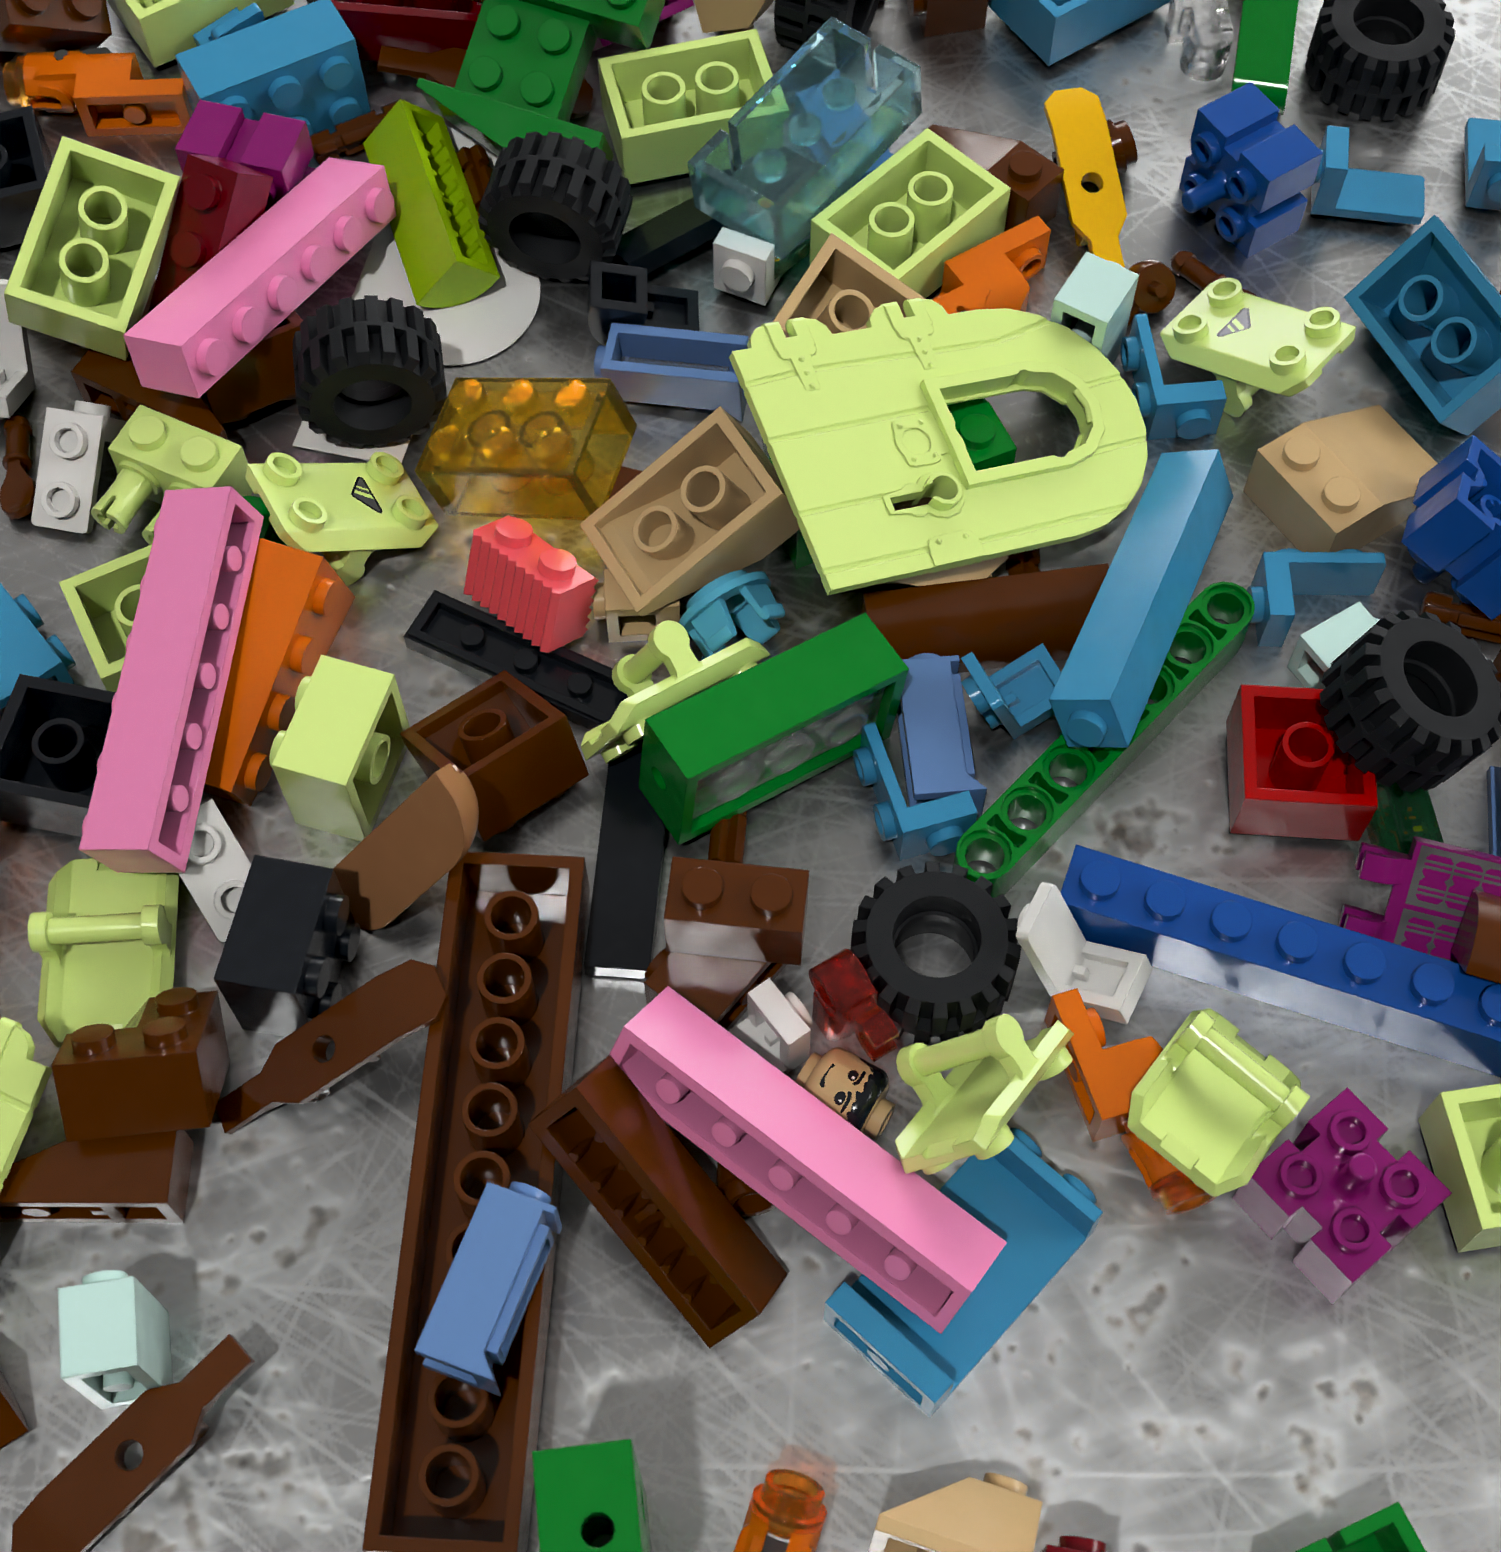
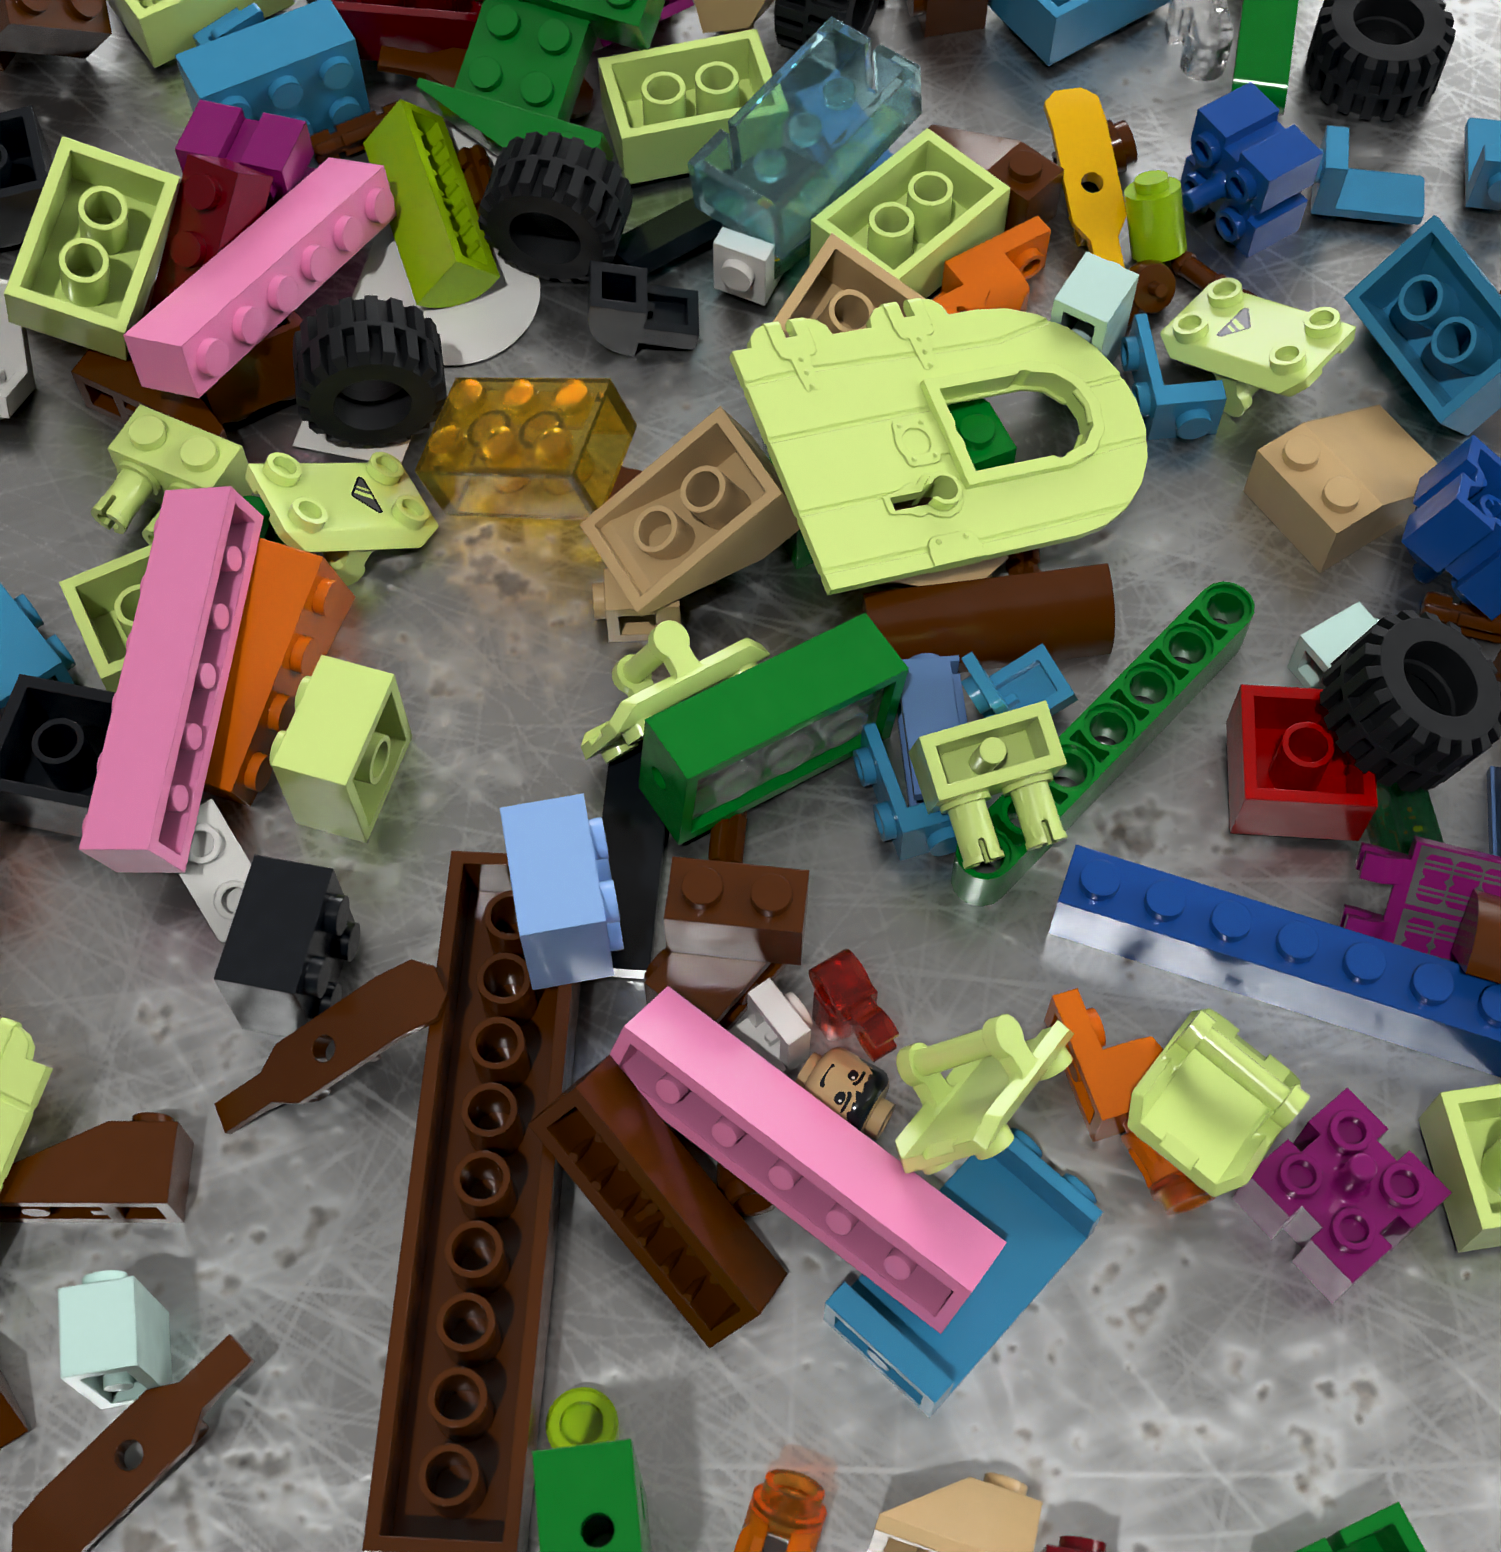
reddish brown piece [0,415,36,519] -> none
orange plate [3,47,193,137] -> none
yellowish green shield [28,858,179,1048] -> none
white bracket [31,400,127,534] -> none
reddish brown slope [51,987,230,1142] -> none
medium nougat brick [333,763,479,930] -> none
reddish brown slope [400,670,589,842] -> none
black tile [404,590,628,730] -> none
medium blue window [414,1182,562,1397] -> none
coral brick [463,515,599,653] -> none
medium blue window [594,323,749,422] -> none
medium azure piece [679,570,785,660] -> none
black tyre [849,862,1021,1046] -> none
white bracket [1016,882,1153,1024] -> none
dark azure brick [1049,449,1233,748] -> none
dark azure bracket [1247,548,1386,647] -> none
none -> light blue brick [500,793,624,990]
none -> lime tile [545,1387,620,1449]
none -> yellowish green brick [909,700,1068,869]
none -> lime brick [1124,170,1187,262]

